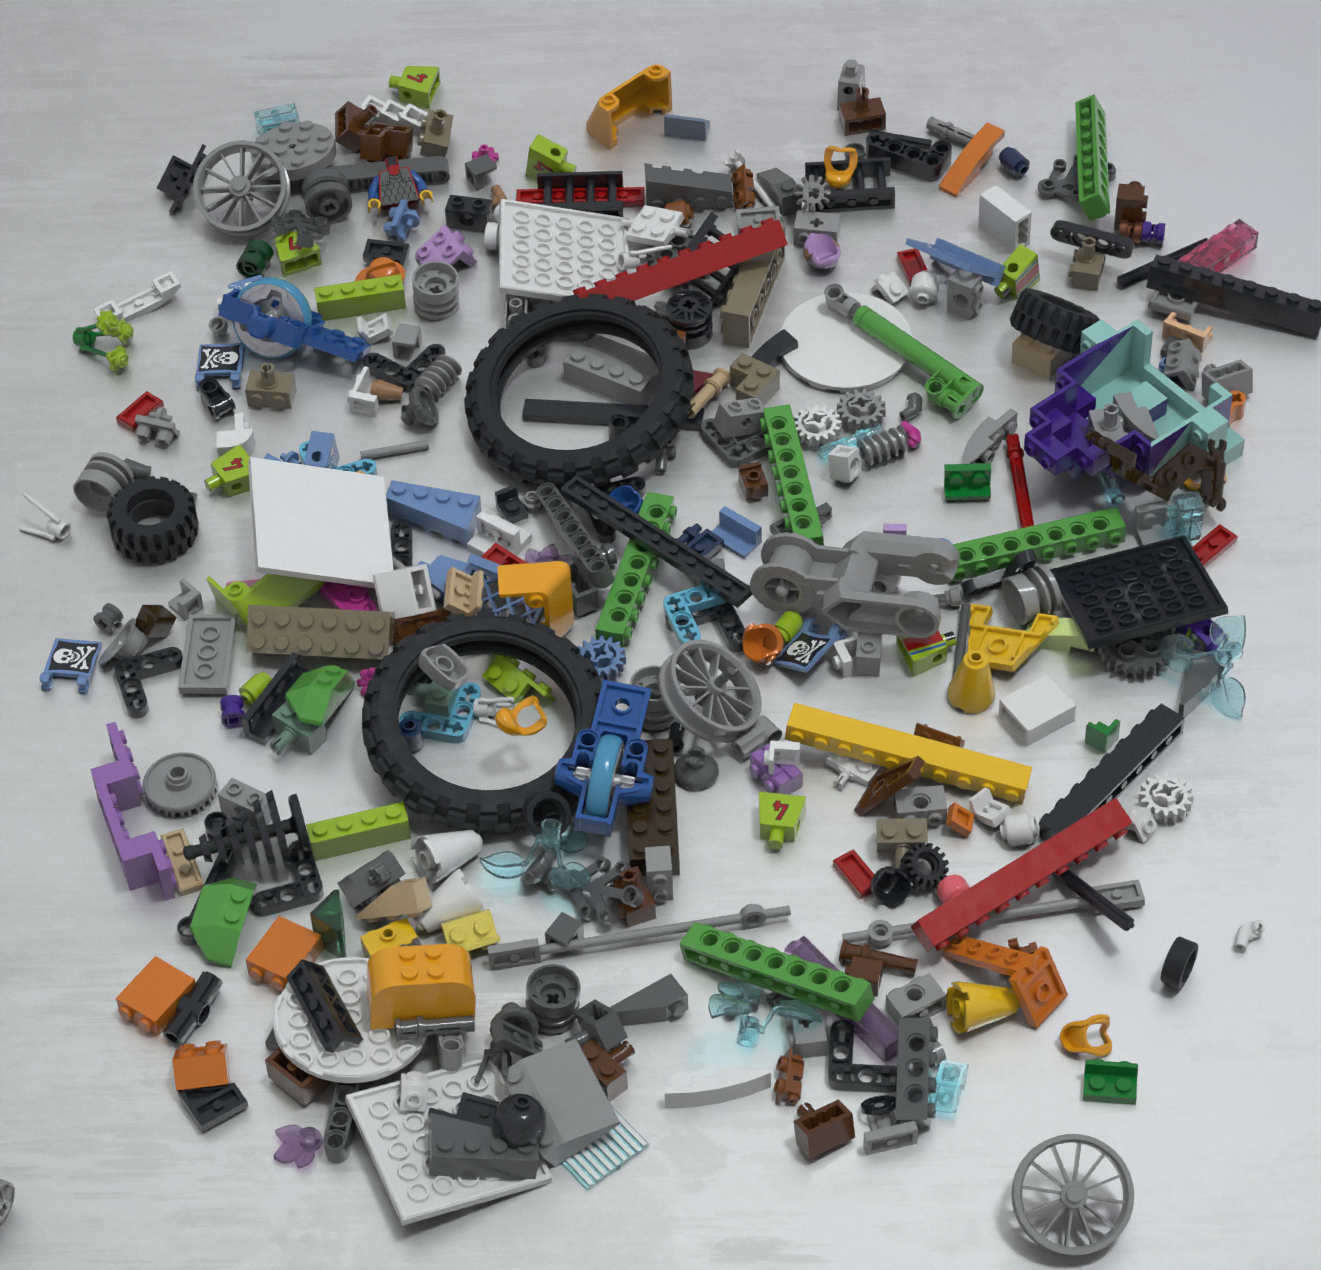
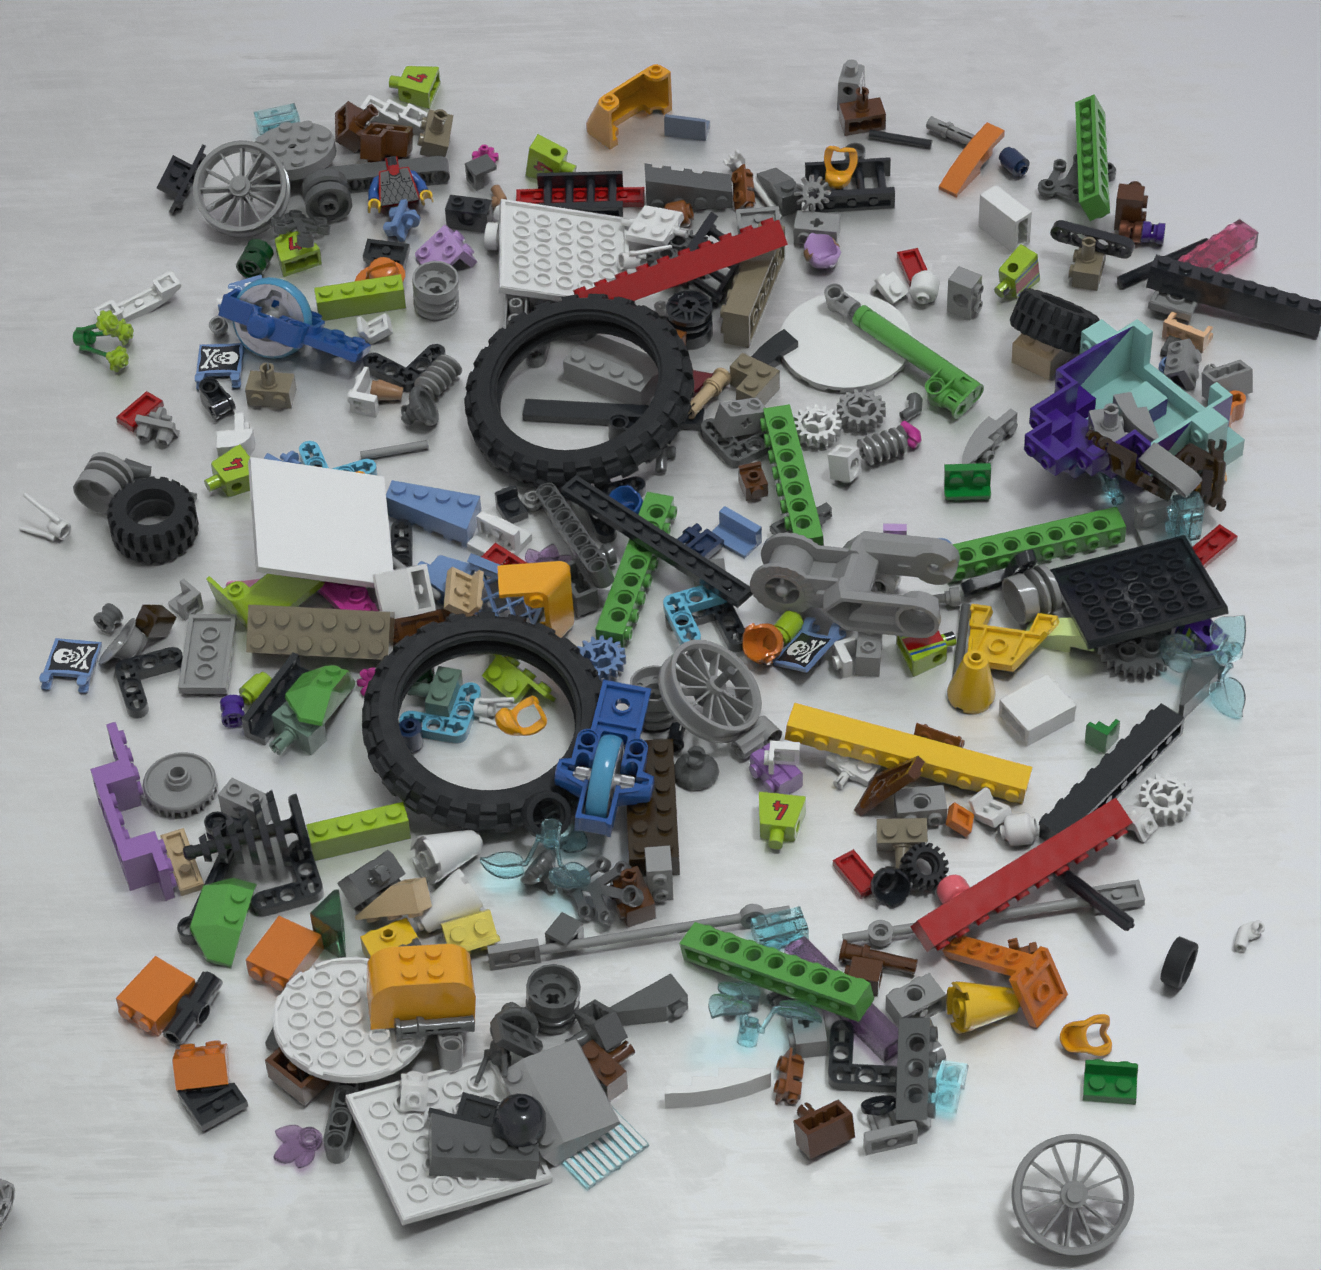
black fence [286,959,363,1053] -> none
medium blue torso [304,431,340,469] -> none
light grey panel [392,323,422,357] -> none
light grey piece [418,644,470,691] -> none
clear light blue pin [817,423,884,460] -> none
black beam [866,133,952,182] -> none
medium blue fence [905,238,1006,287] -> none
red axle [1006,434,1034,528] -> none
none -> clear light blue brick [751,906,809,951]
none -> light grey beam [1138,442,1203,498]

